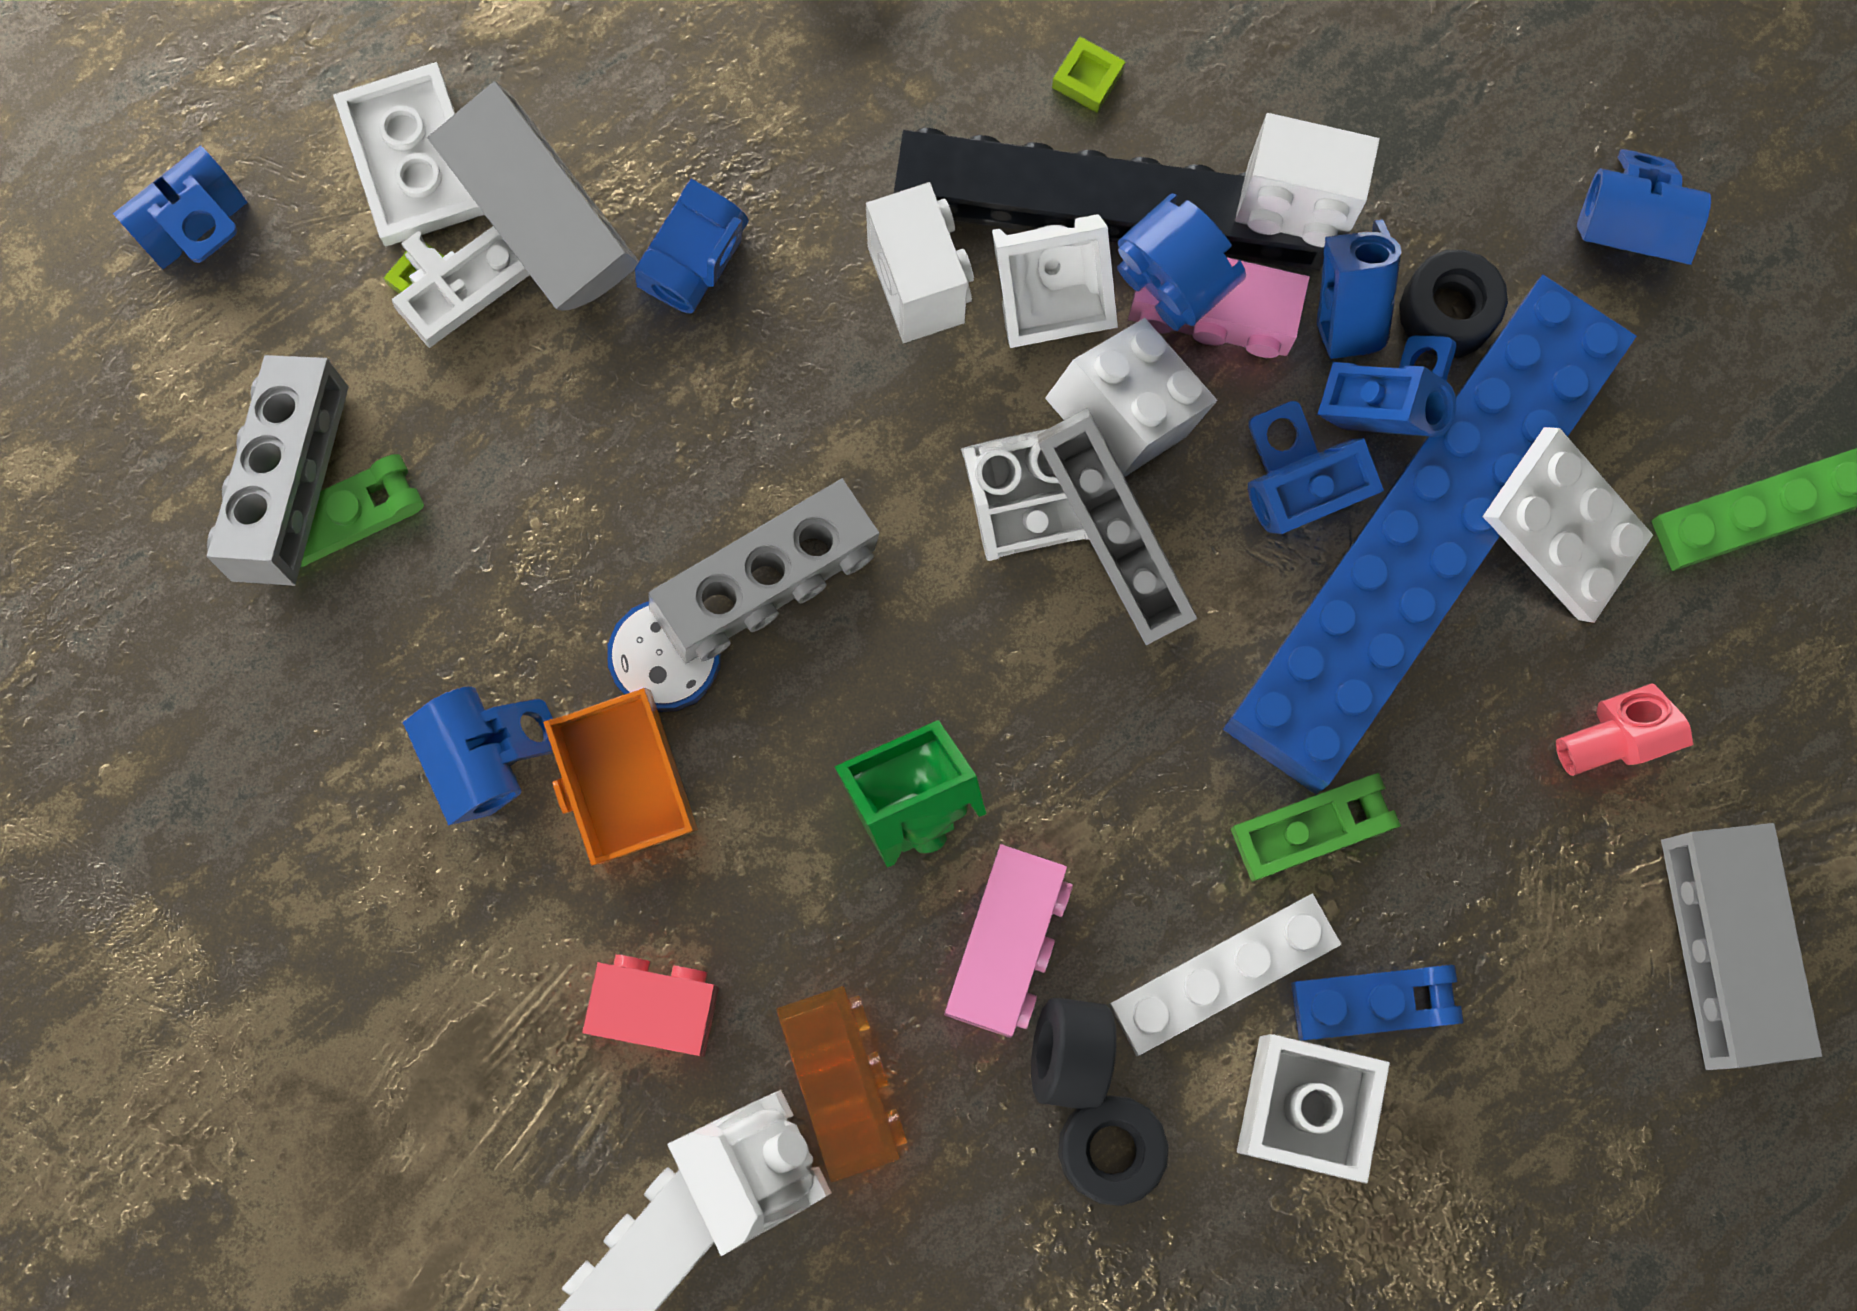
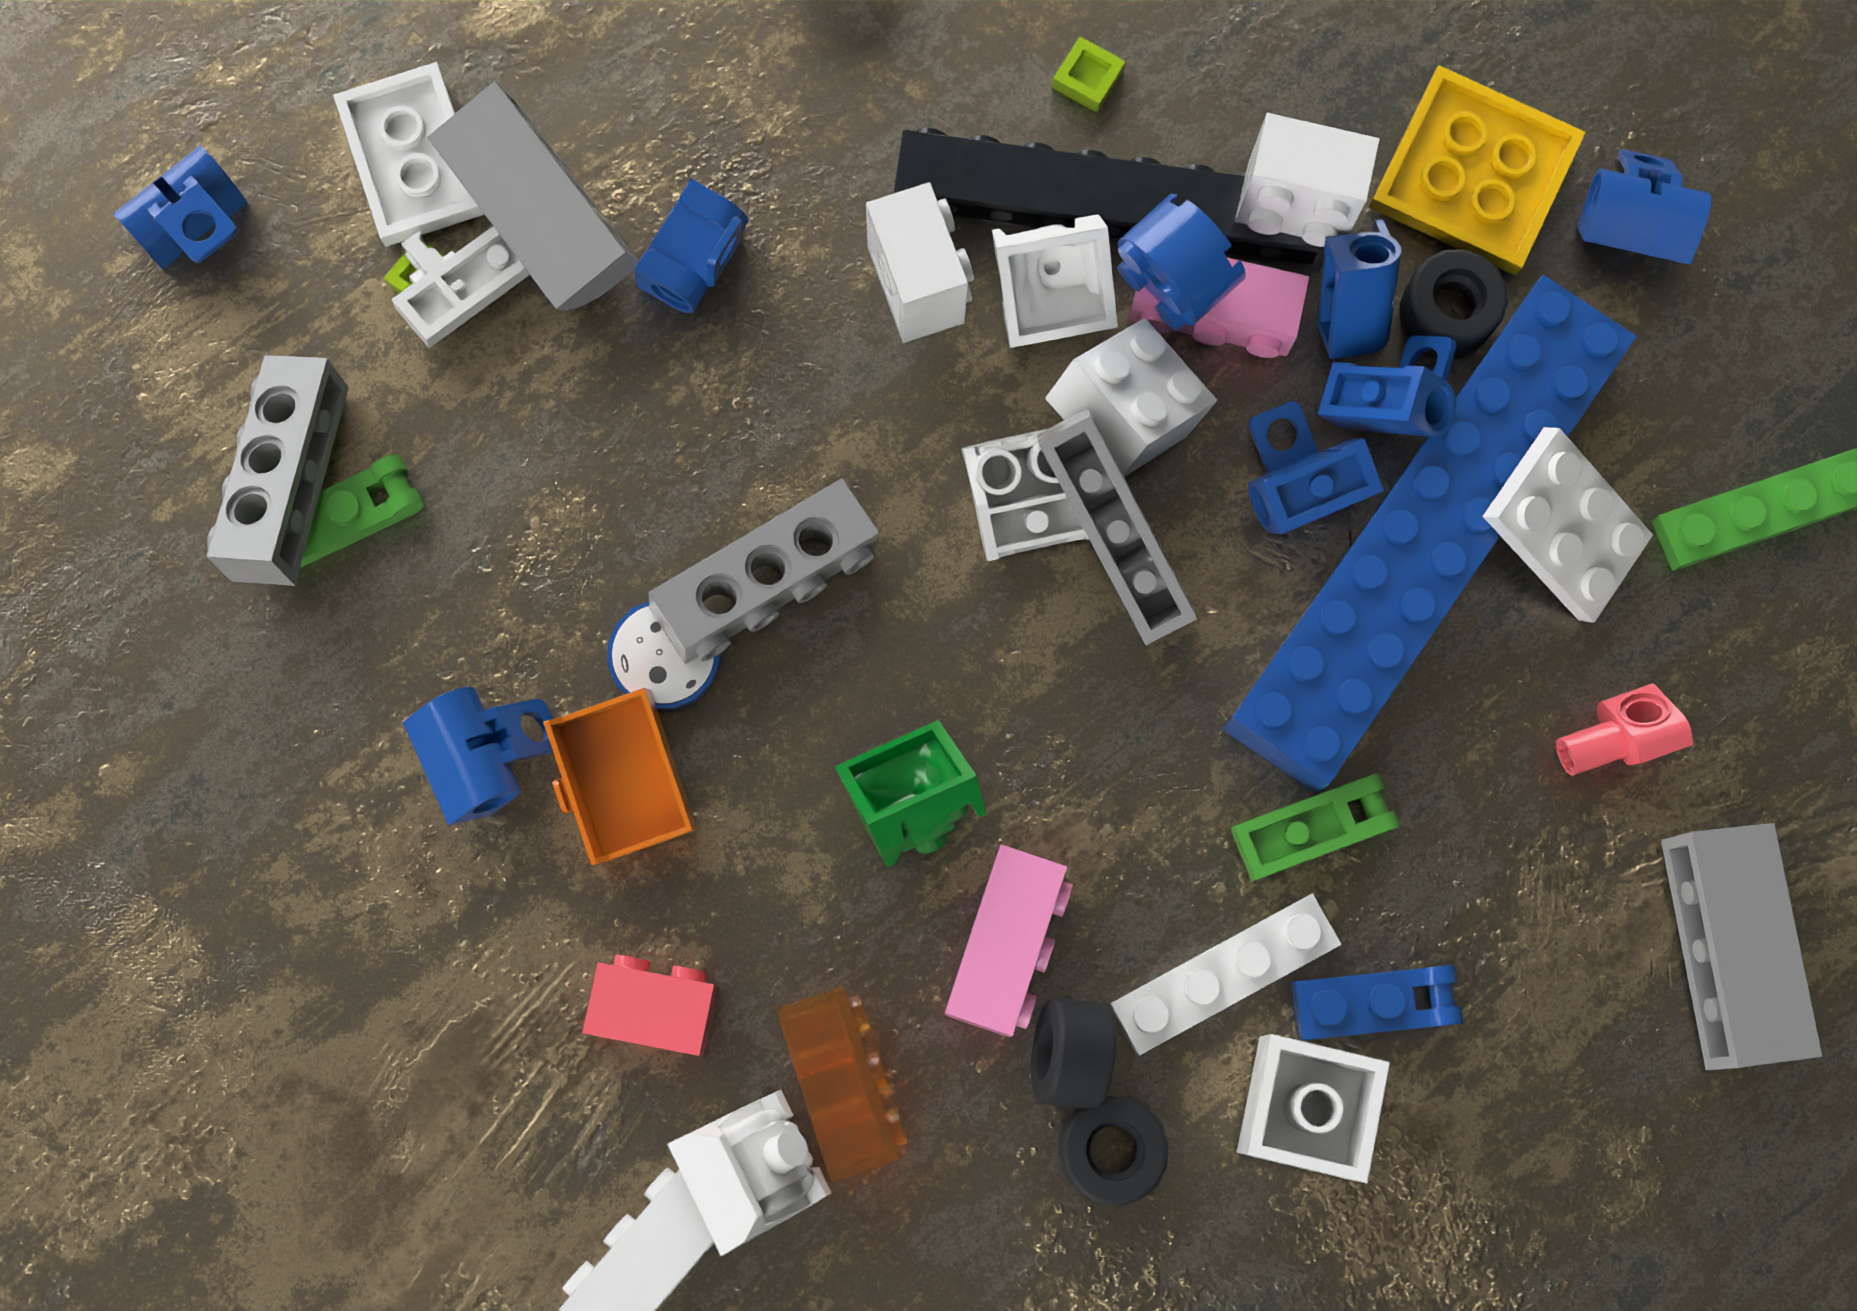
none -> yellow plate [1368,65,1586,276]

